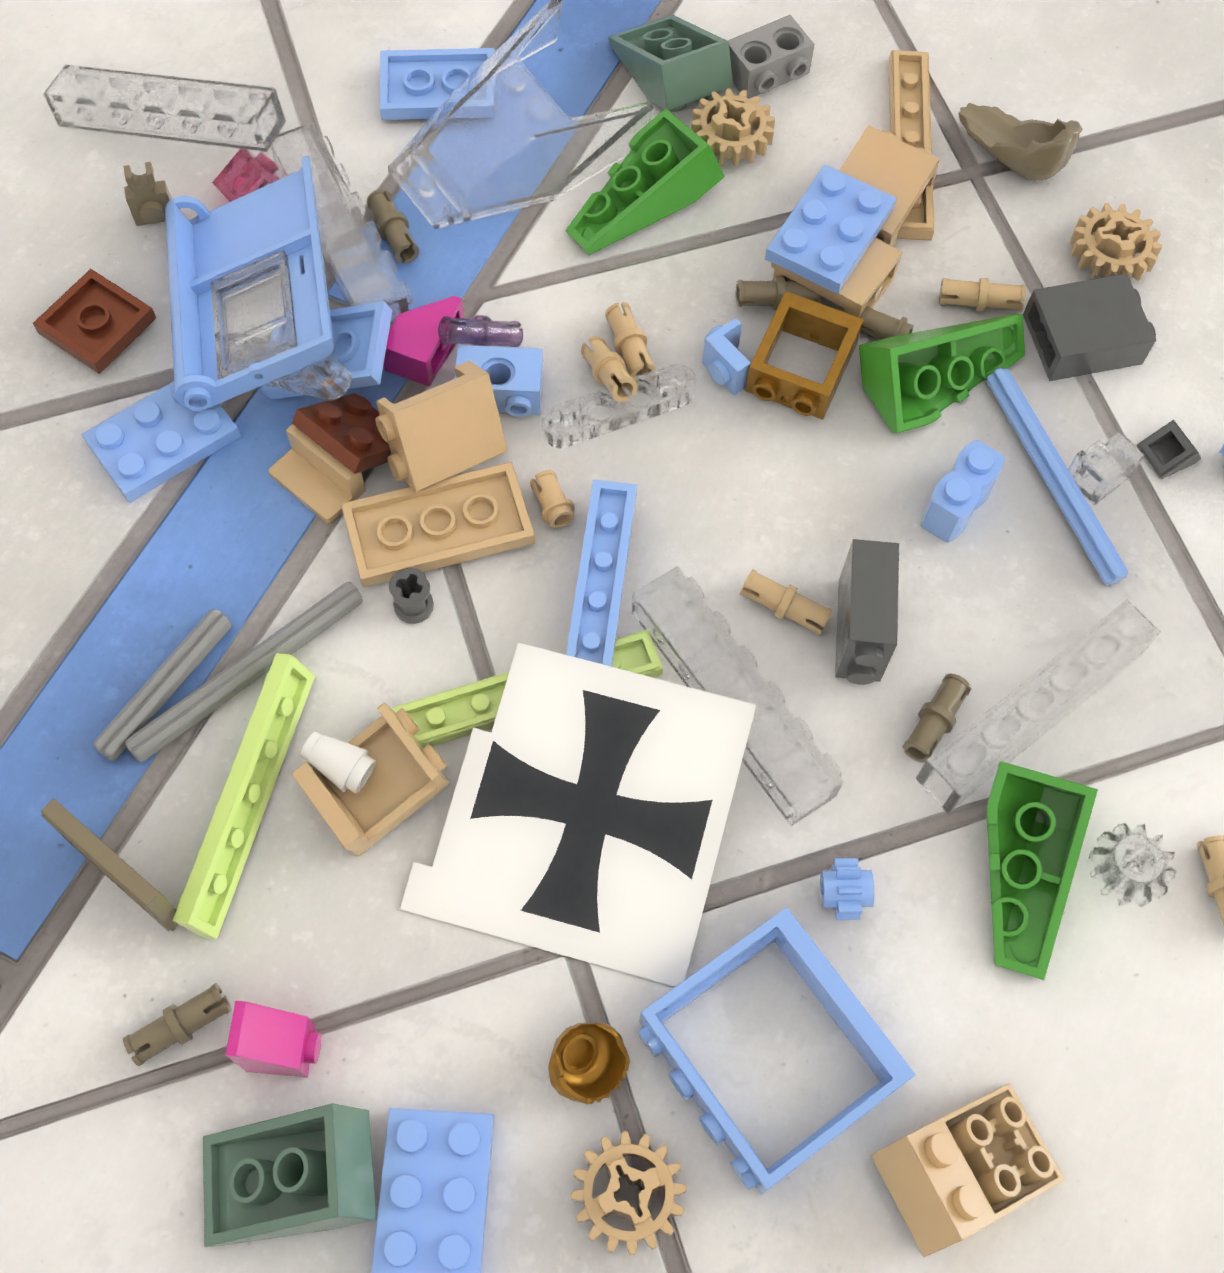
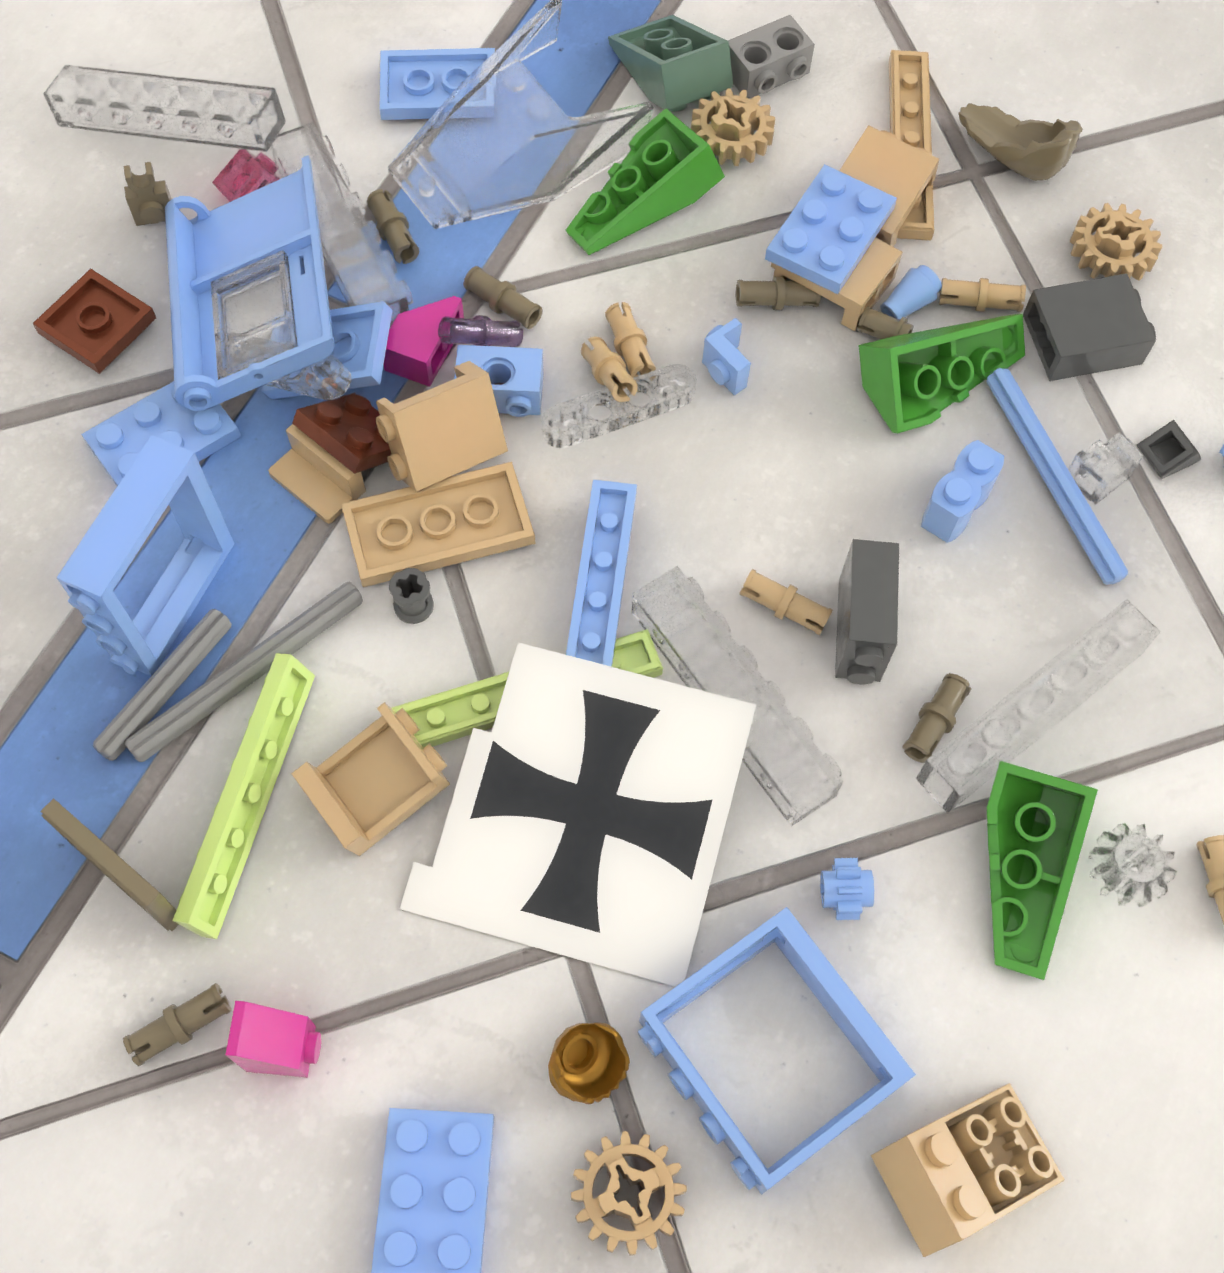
sand green slope [203,1103,376,1247] -> none
white cone [300,731,376,794] -> none
tan pin [530,470,575,528] -> none
pearl gold window [745,291,864,420] -> none
none -> light blue window [57,435,234,676]
none -> dark tan pin [463,266,543,329]
none -> light blue cone [880,265,942,320]

